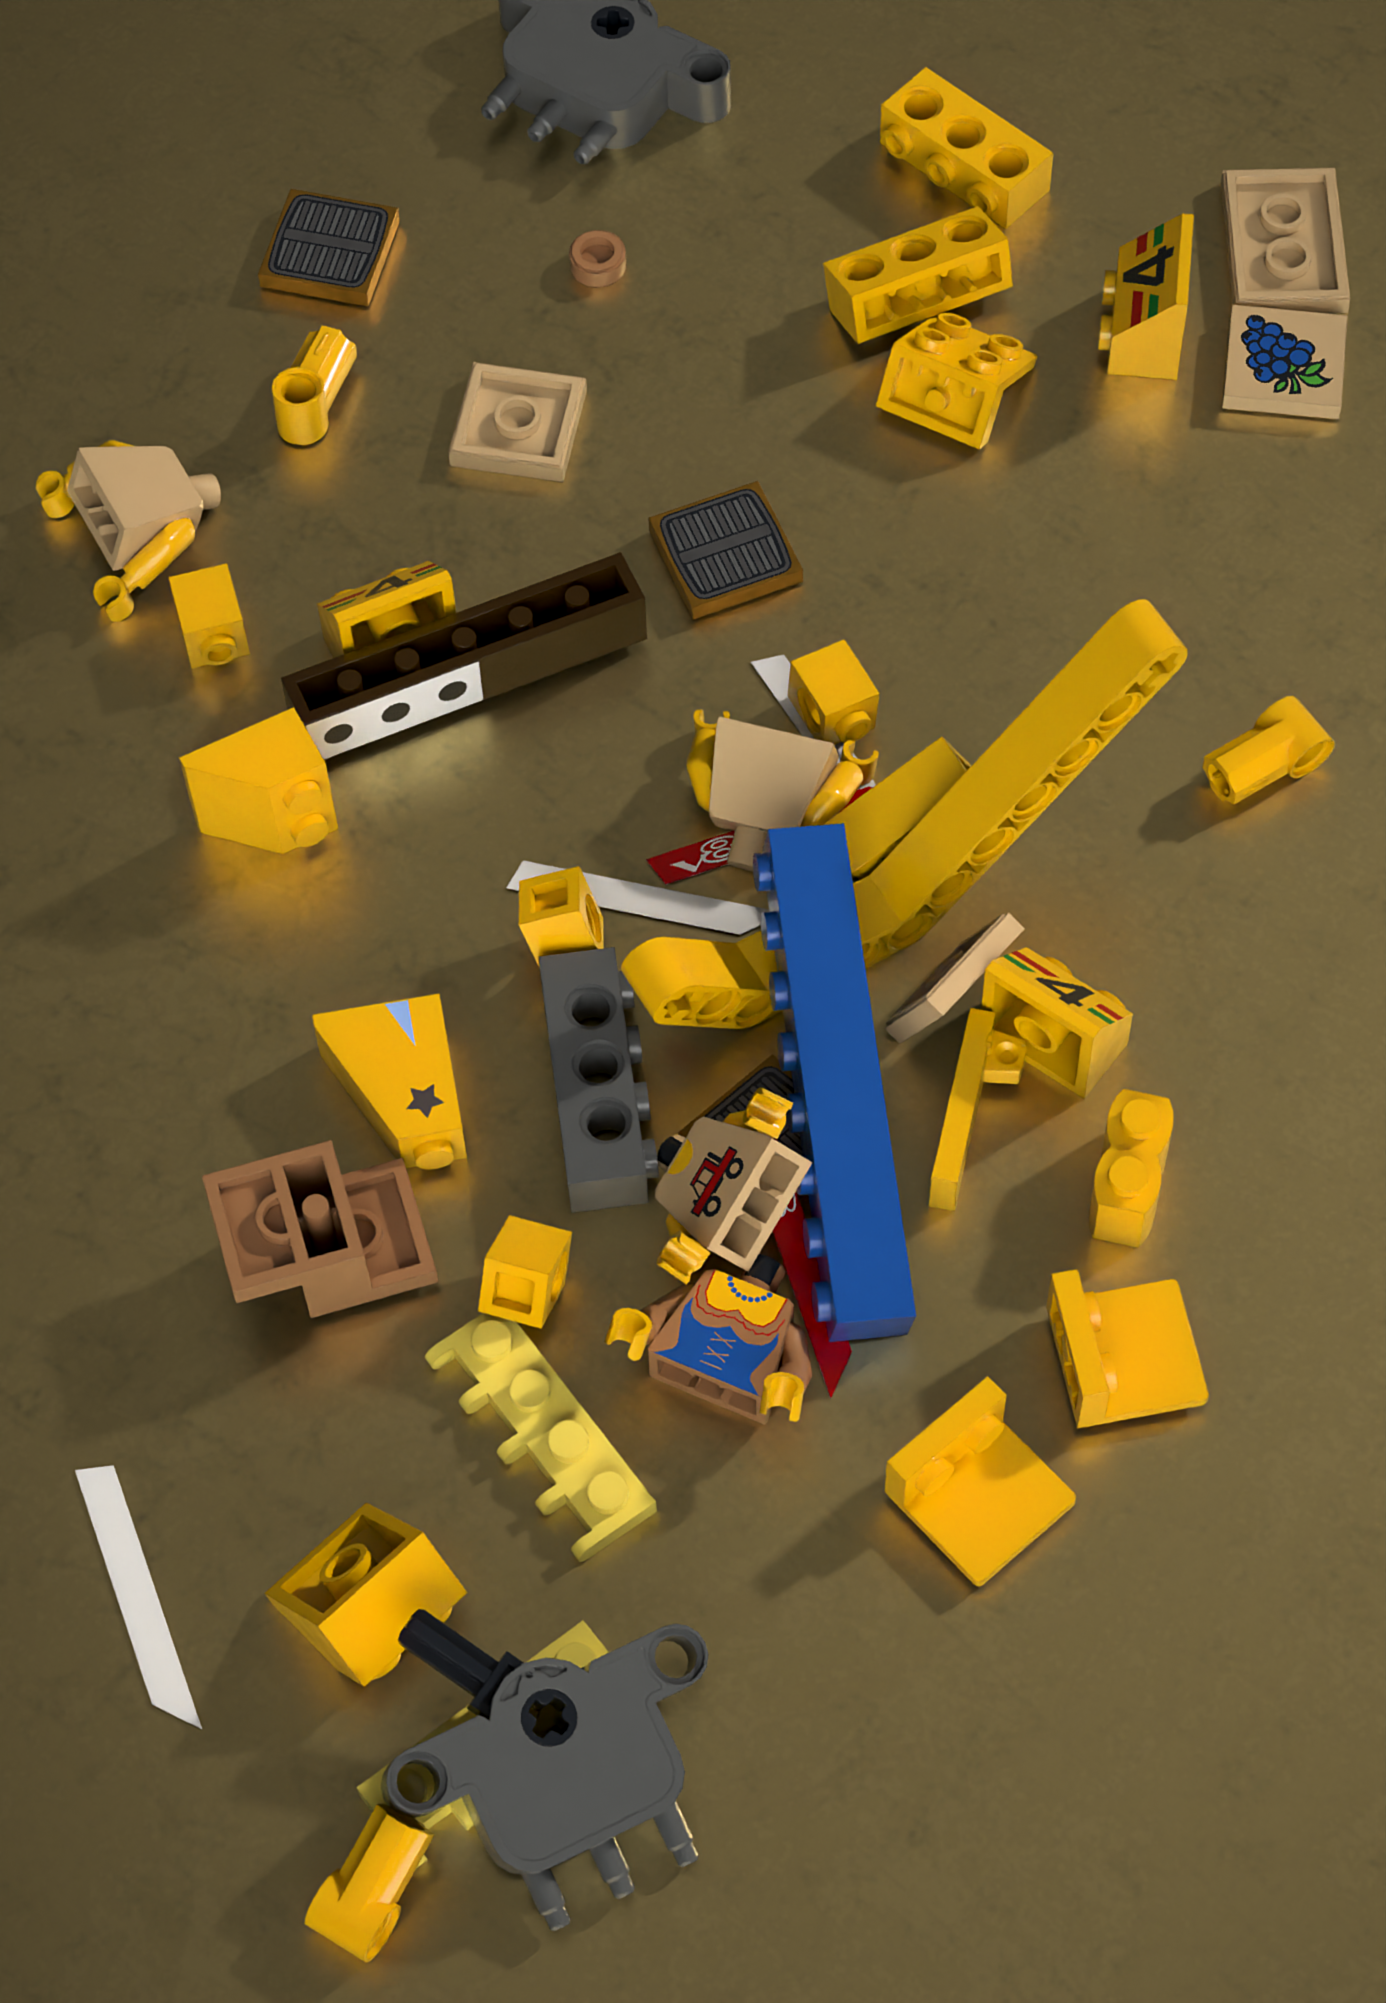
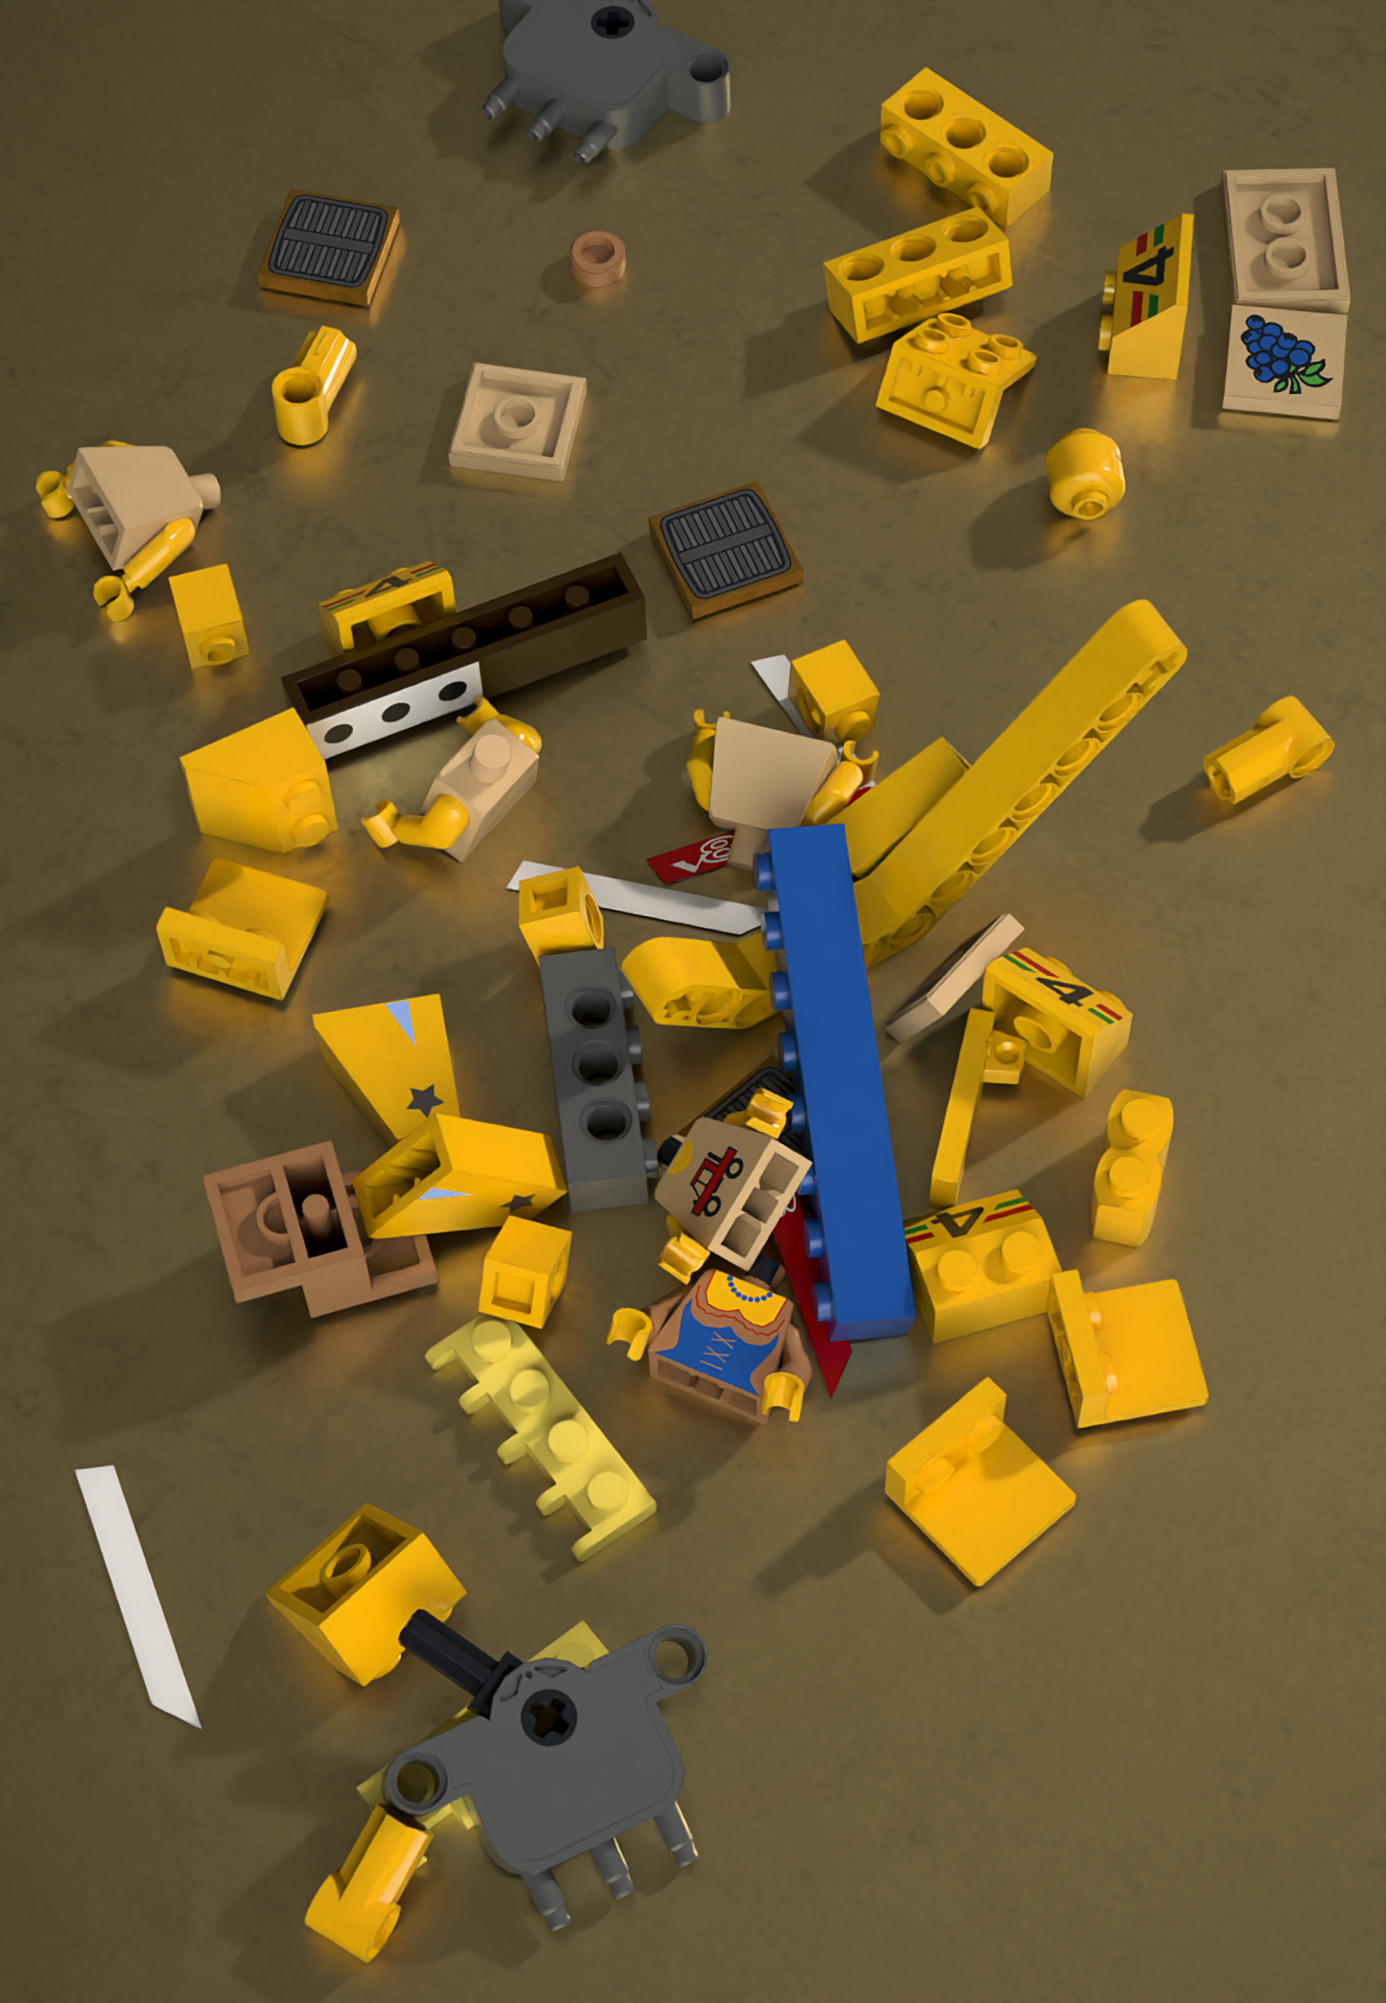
none -> yellow bracket [156,858,329,1001]
none -> yellow slope [352,1113,568,1239]
none -> torso [360,696,542,863]
none -> yellow slope [903,1189,1062,1344]
none -> yellow head [1045,428,1126,520]

